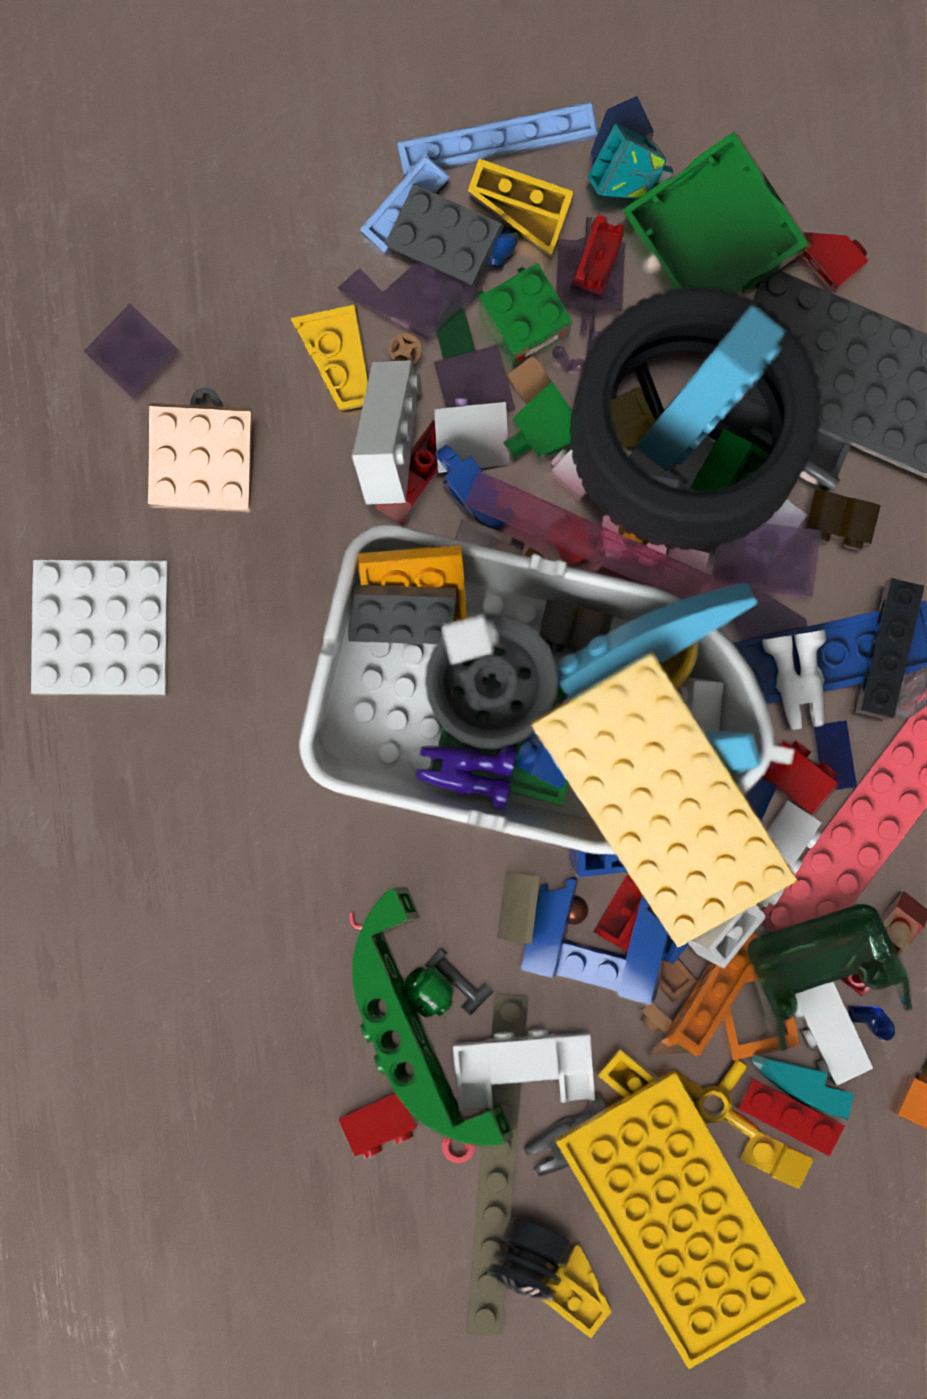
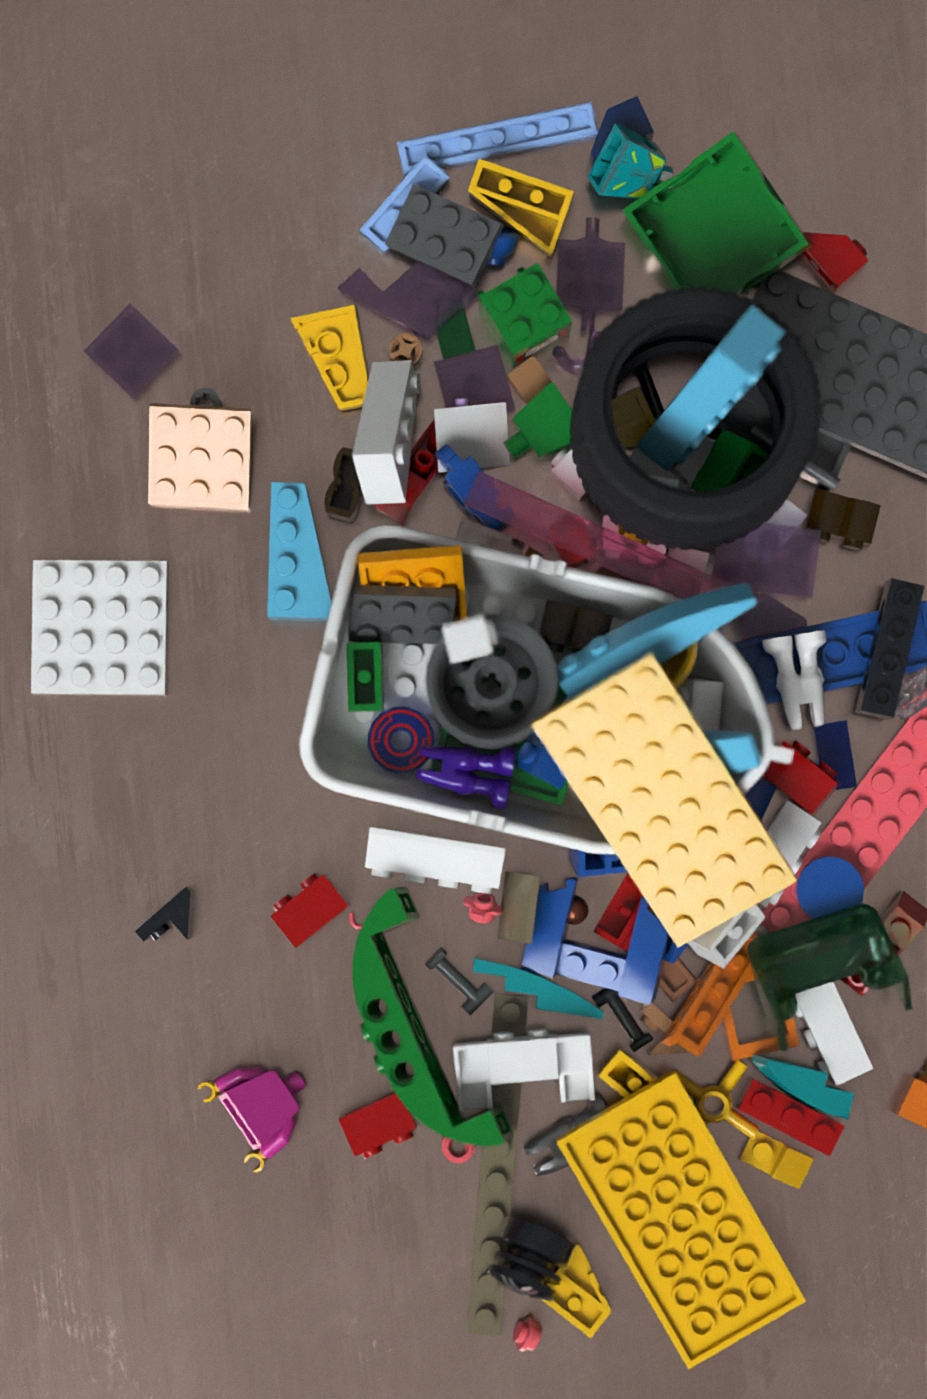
green head [403,967,454,1017] -> none
red hinge [571,214,625,296] -> none
clear blue arm [848,1006,895,1041] -> none
none -> black slope [135,886,194,942]
none -> dark pink torso [198,1067,305,1172]
none -> medium azure wedge [267,482,332,621]
none -> red brick [270,873,350,948]
none -> dark brown brick [325,447,361,522]
none -> green brick [346,642,385,712]
none -> white slope [365,827,505,894]
none -> clear blue tile [368,707,435,774]
none -> coral plate [463,893,503,923]
none -> teal slope [473,957,604,1019]
none -> coral plate [513,1317,542,1351]
none -> pearl dark grey piece [592,988,653,1052]
none -> blue tile [795,856,864,924]

